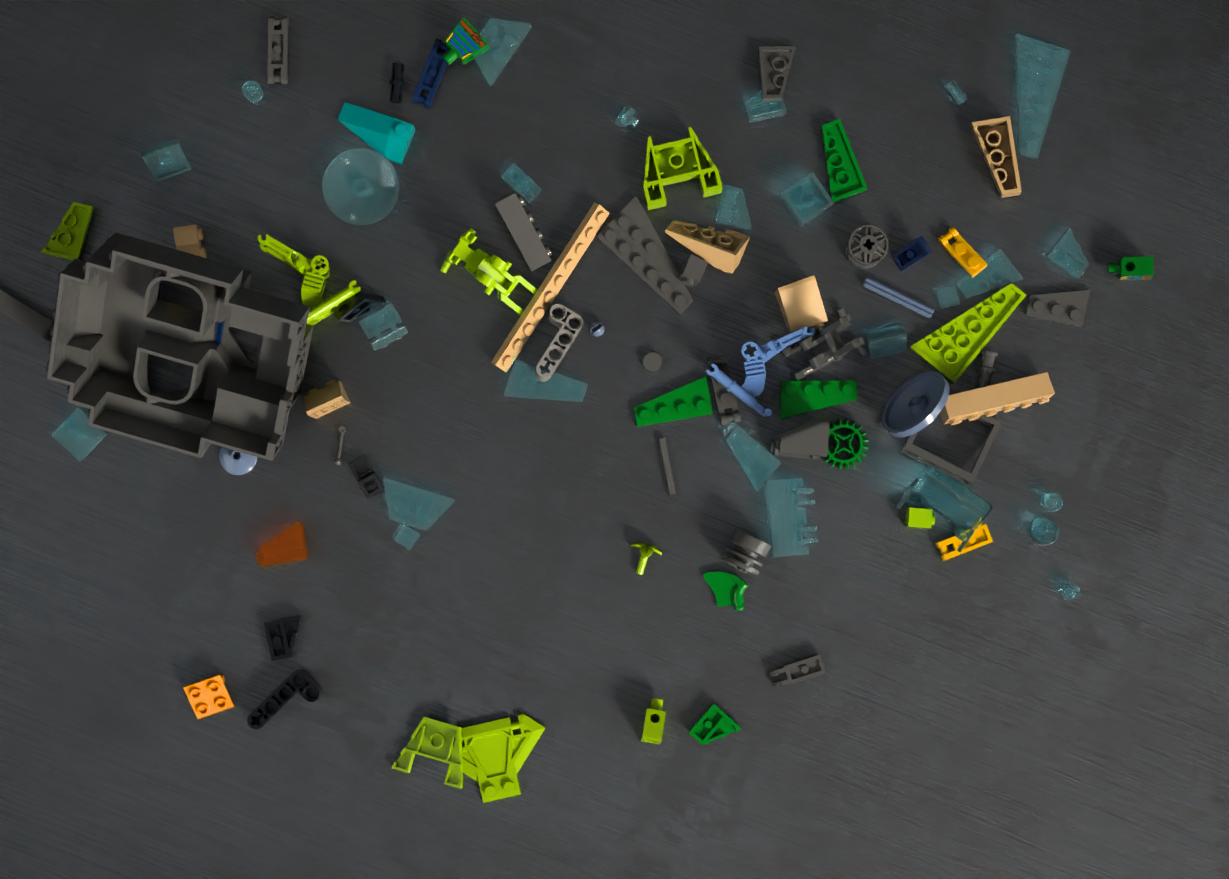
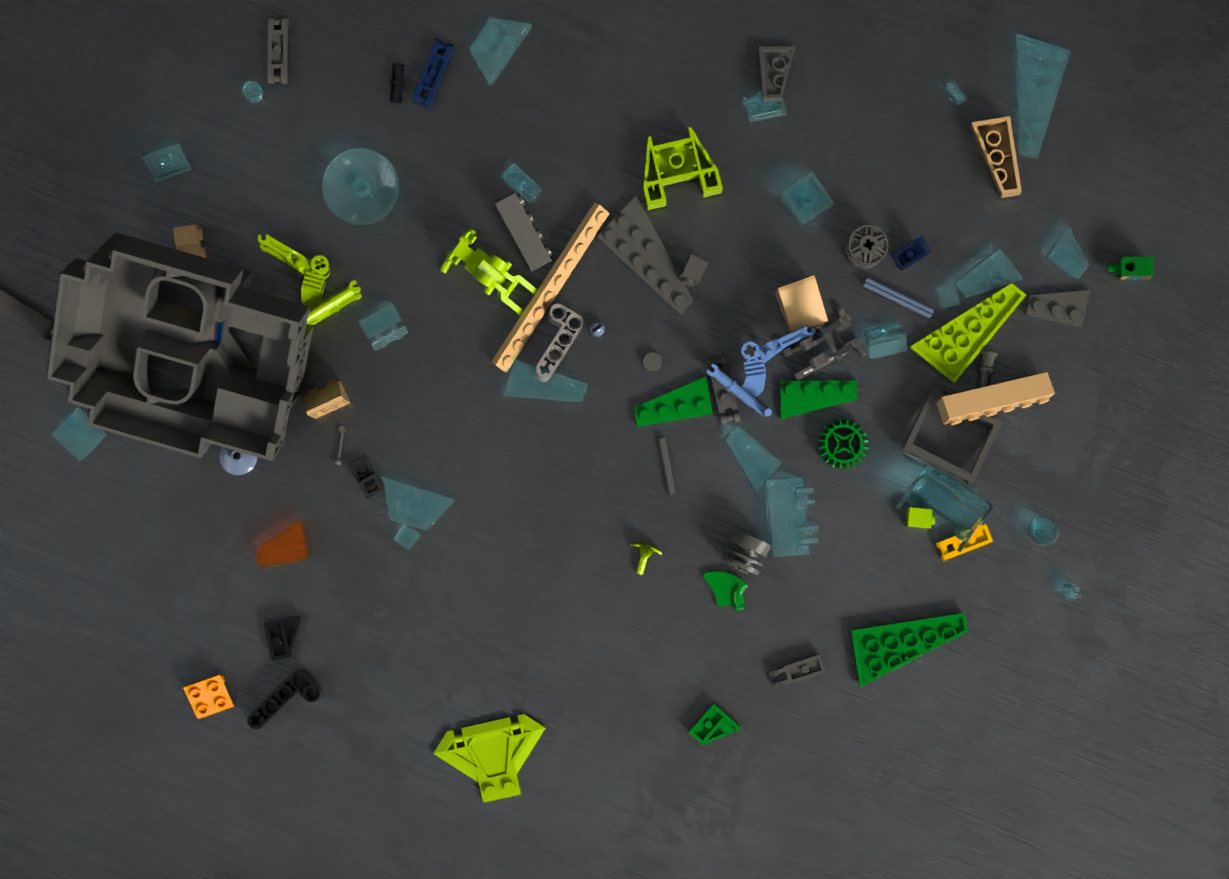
lime wing [41,202,94,261] -> none
black wing [335,293,386,323] -> none
teal wedge [338,102,415,165] -> none
lime wing [392,717,463,789] -> none
torso [442,18,489,65] -> none
clear light blue tile [614,107,639,128] -> none
lime torso [640,698,666,744] -> none
tan wedge [665,220,750,274] -> none
clear light blue wing [715,185,752,231] -> none
dark grey windscreen [770,417,830,459] -> none
green wing [821,118,868,204] -> none
sand blue dish [882,371,950,437] -> none
yellow plate [937,226,987,278] -> none
clear light blue wheel [1040,493,1063,512] -> none
none -> green wing [850,613,968,688]

